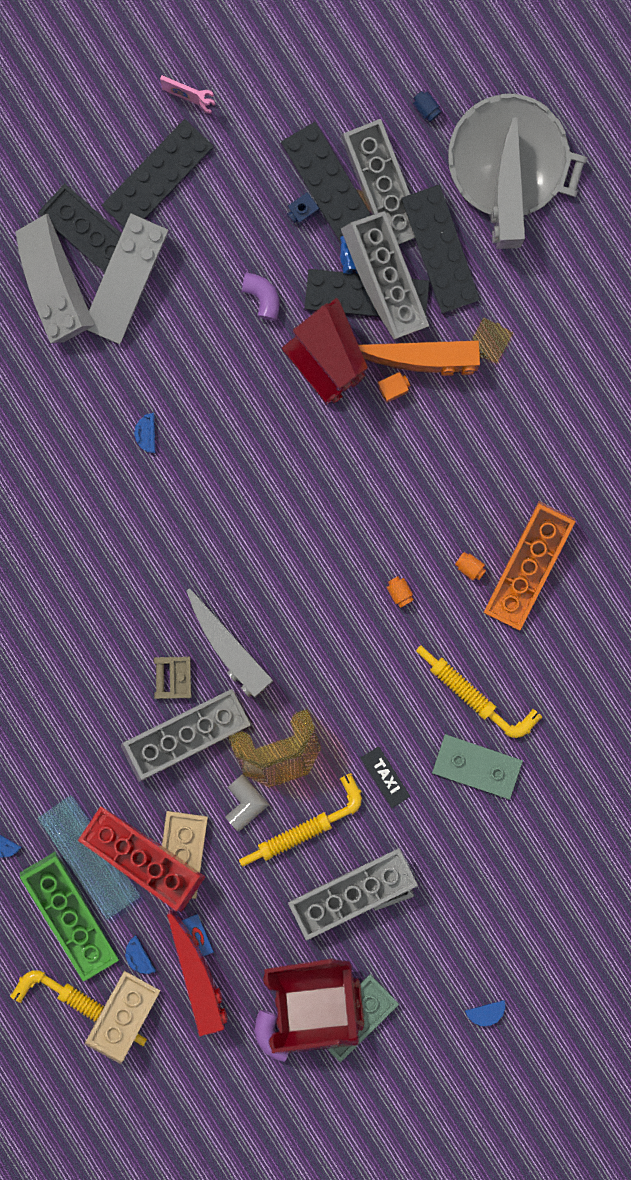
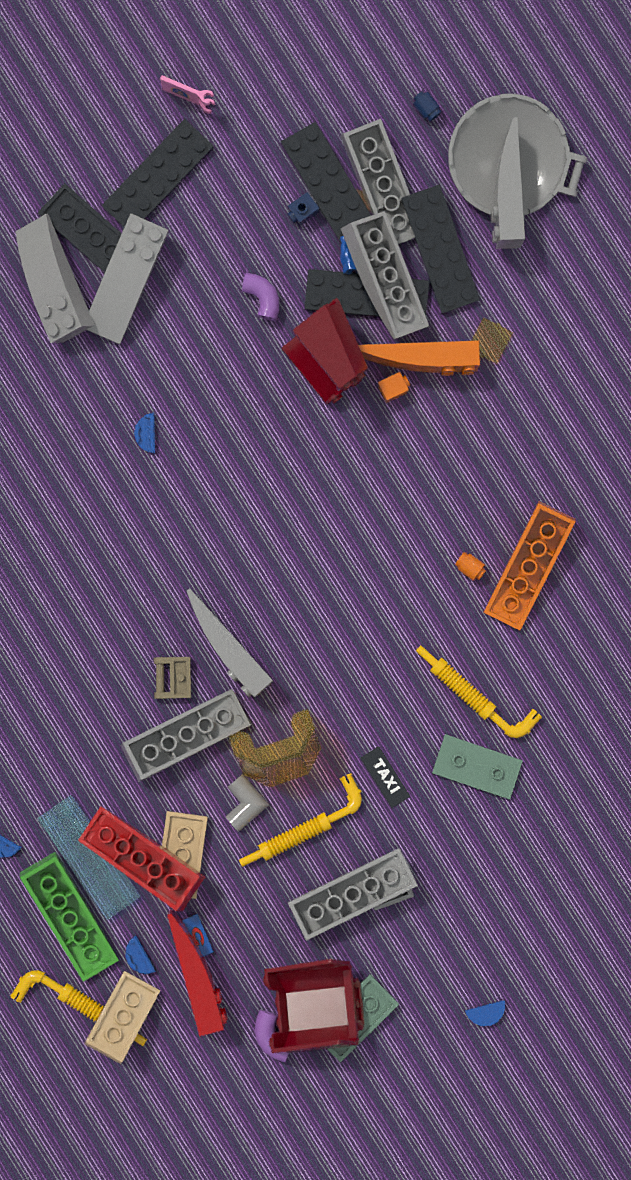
orange brick [386,576,414,608] -> none

